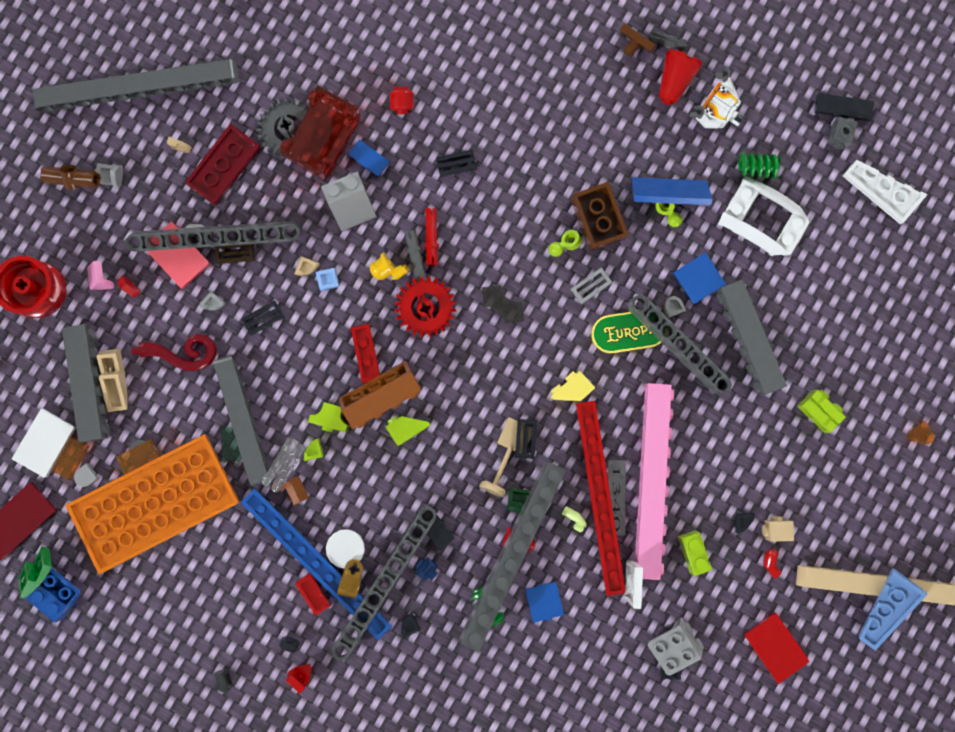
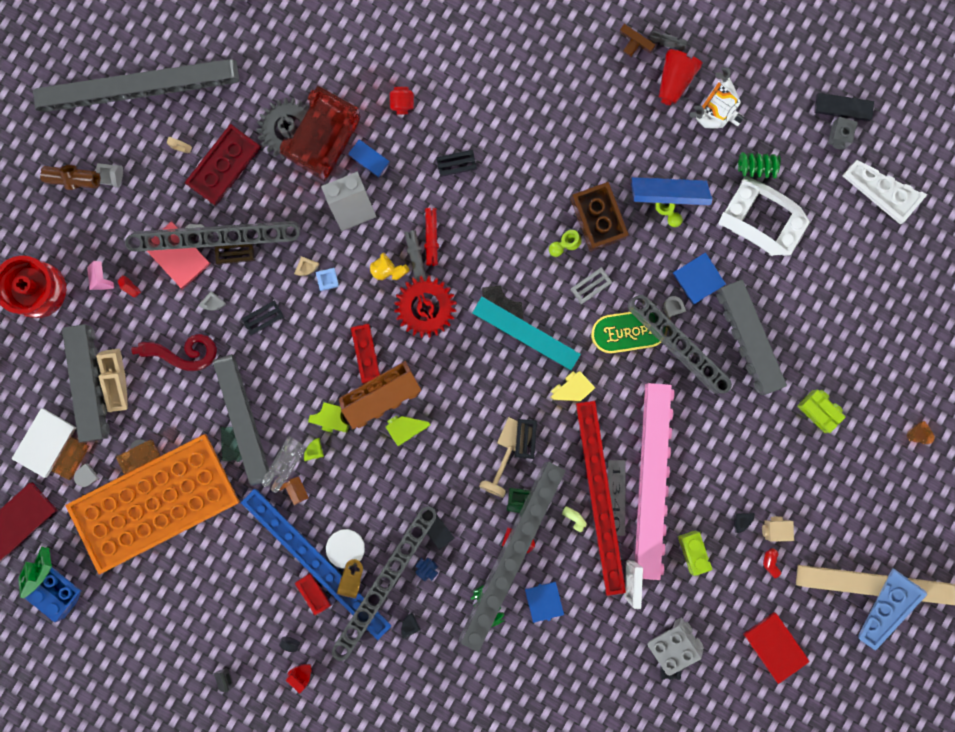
none -> teal tile [472,296,581,370]

